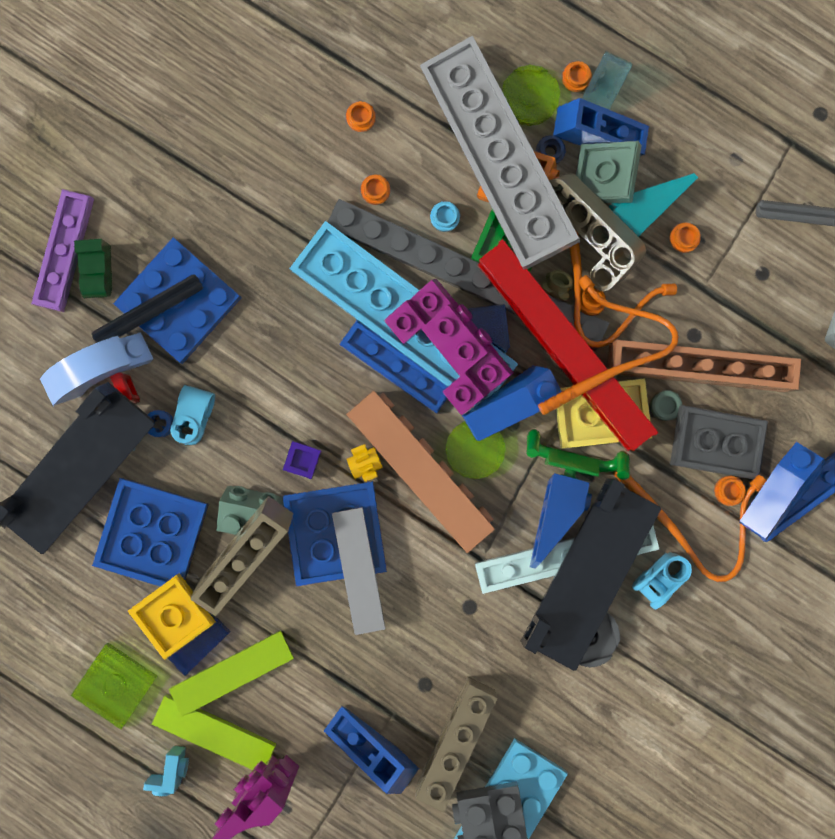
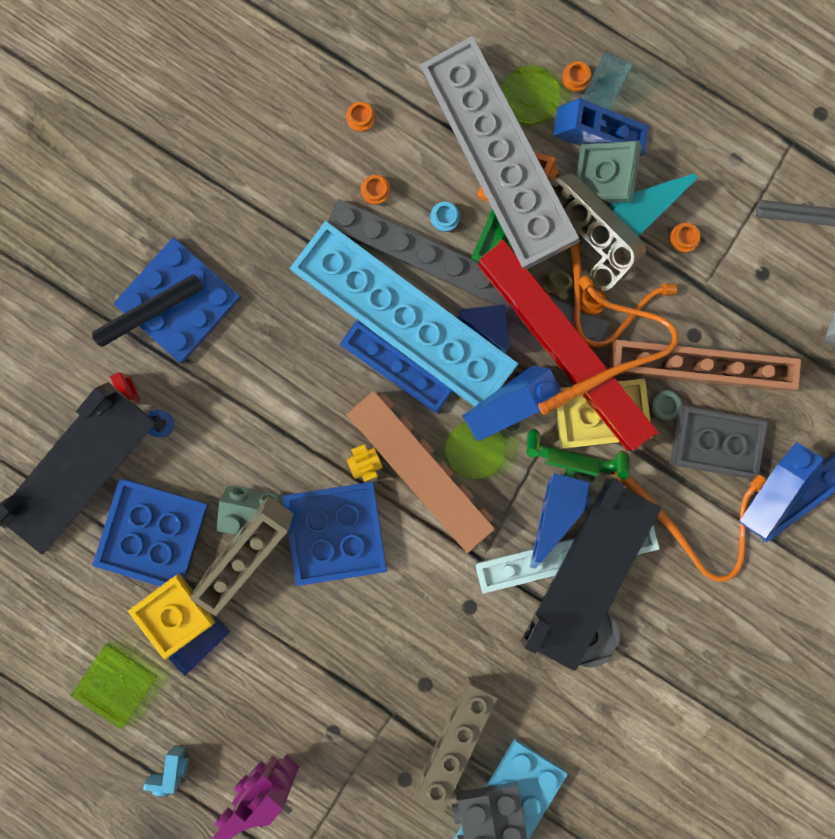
medium lavender tile [31,189,94,312] -> none
light blue arch [40,332,153,406] -> none
dark green leg [74,239,112,299] -> none
lime tile [151,694,277,770] -> none
lime tile [168,630,294,717] -> none
medium azure piece [170,385,215,445] -> none
dark purple plate [283,441,322,479] -> none
blue slope [324,706,420,794] -> none
light grey tile [332,507,386,635] -> none
magenta bracket [384,278,514,415] -> none
dark blue plate [536,135,566,164] -> none
medium azure piece [632,552,692,610] -> none
orange plate [714,476,746,506] -> none

